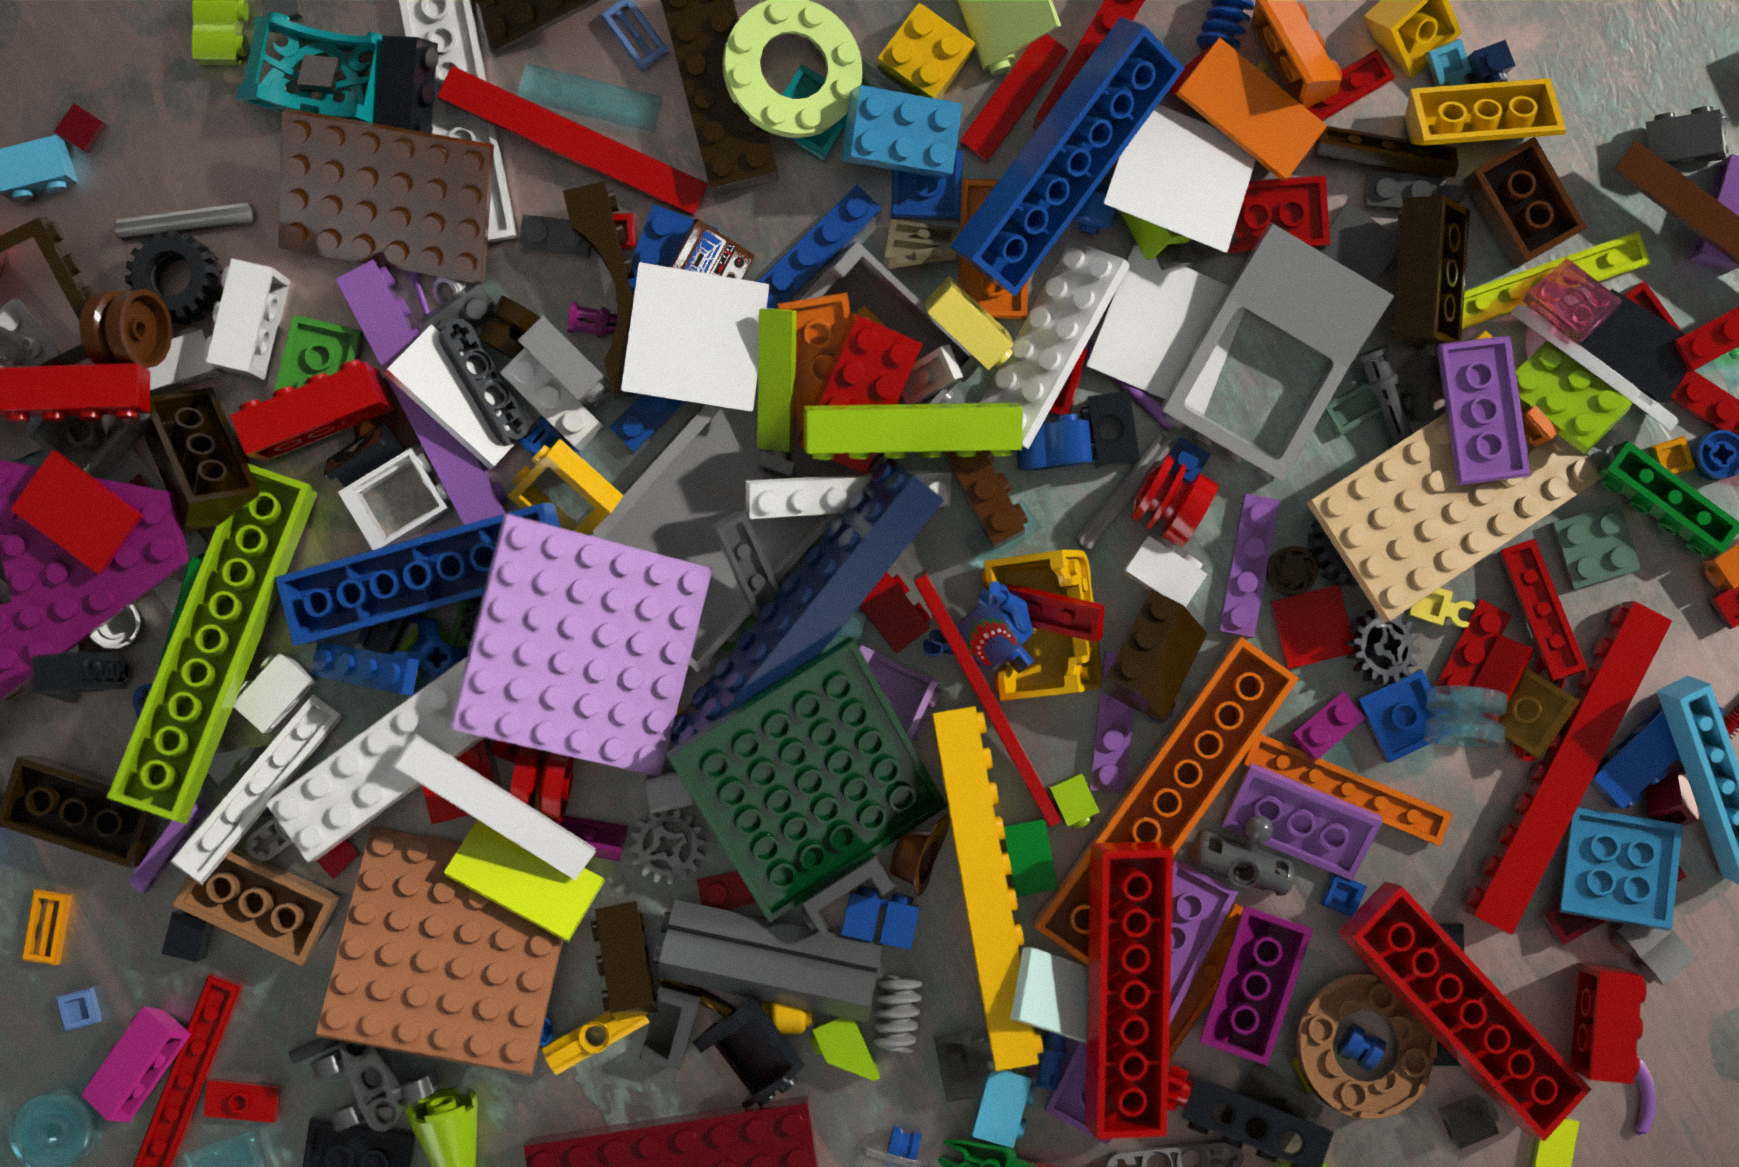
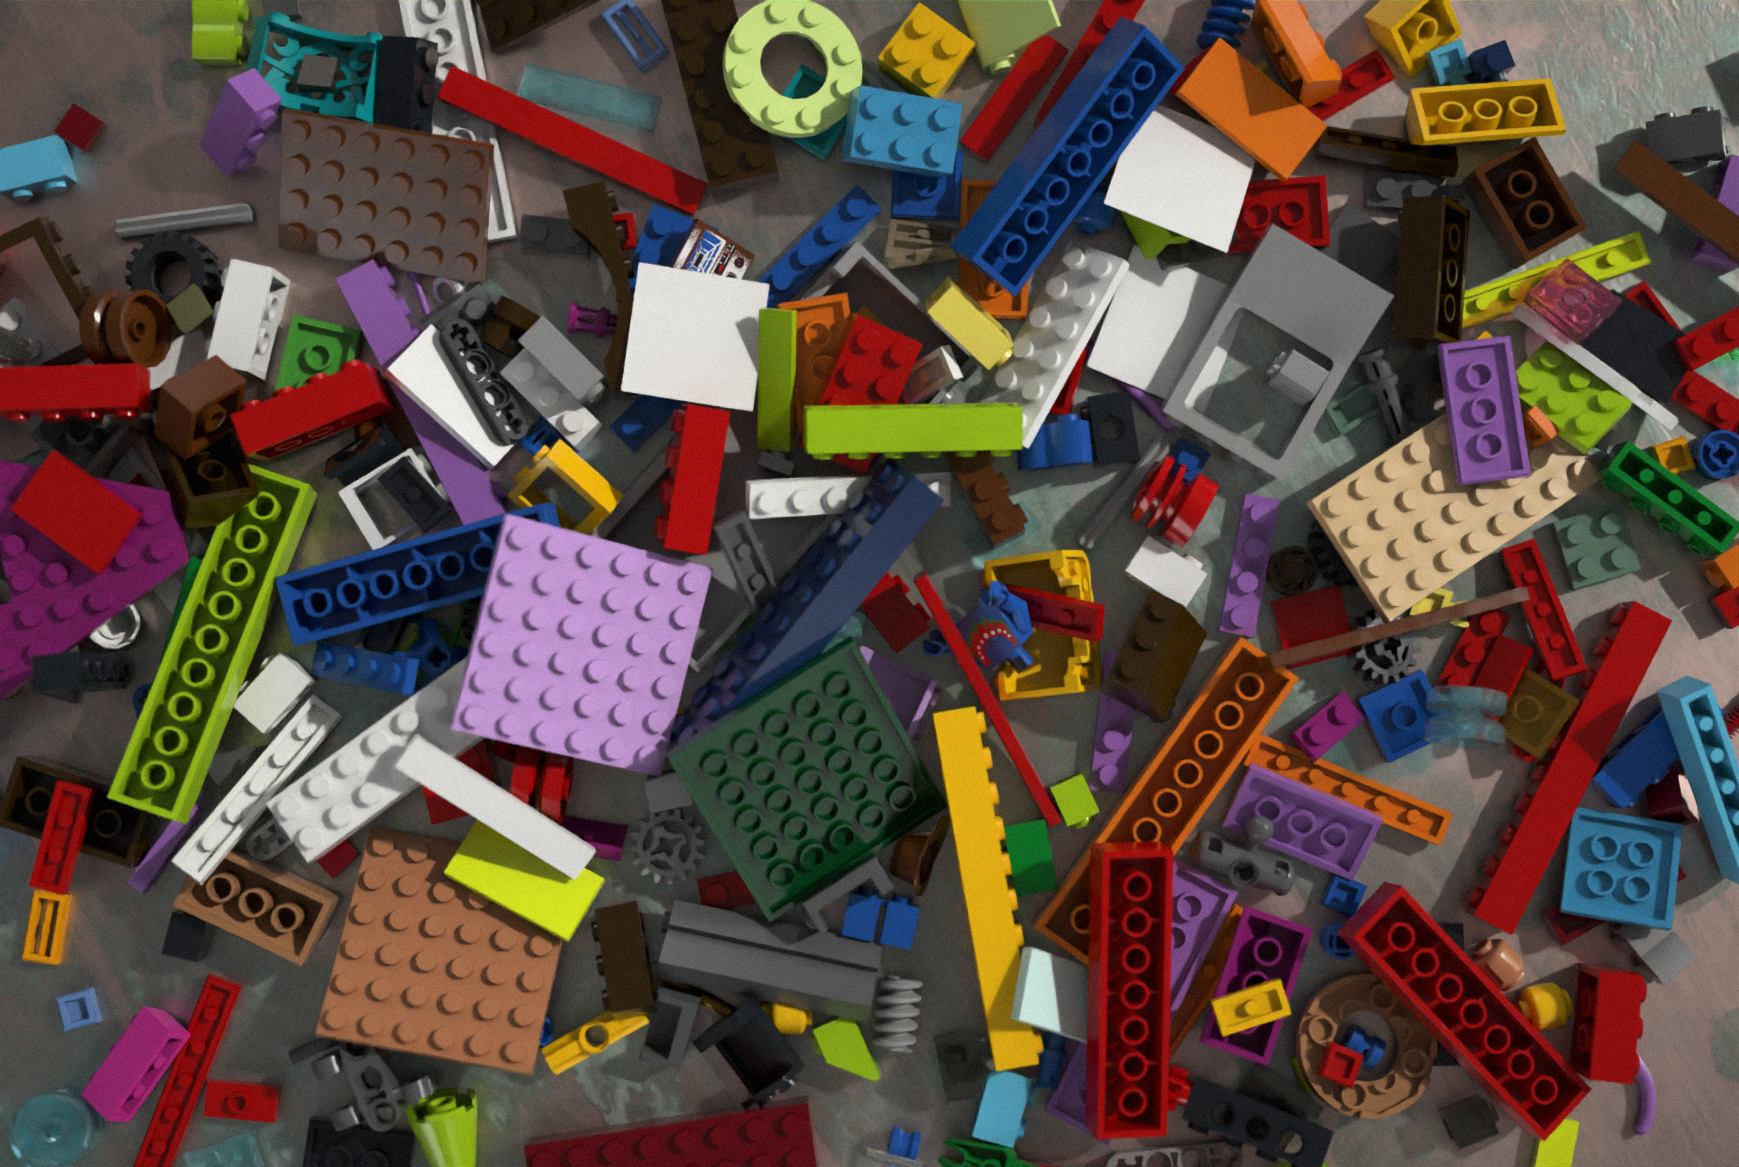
none -> red plate [28,780,96,895]
none -> reddish brown brick [154,355,247,460]
none -> olive tile [166,284,214,334]
none -> medium lavender brick [199,68,282,176]
none -> black plate [377,456,453,533]
none -> red brick [653,404,731,555]
none -> yellow plate [1210,978,1292,1037]
none -> reddish brown tile [1257,586,1530,672]
none -> light grey brick [1265,349,1329,406]
none -> red tile [1316,1041,1364,1089]
none -> blue wheel [1318,921,1356,960]
none -> nougat head [1471,938,1524,992]
none -> yellow head [1515,982,1573,1032]

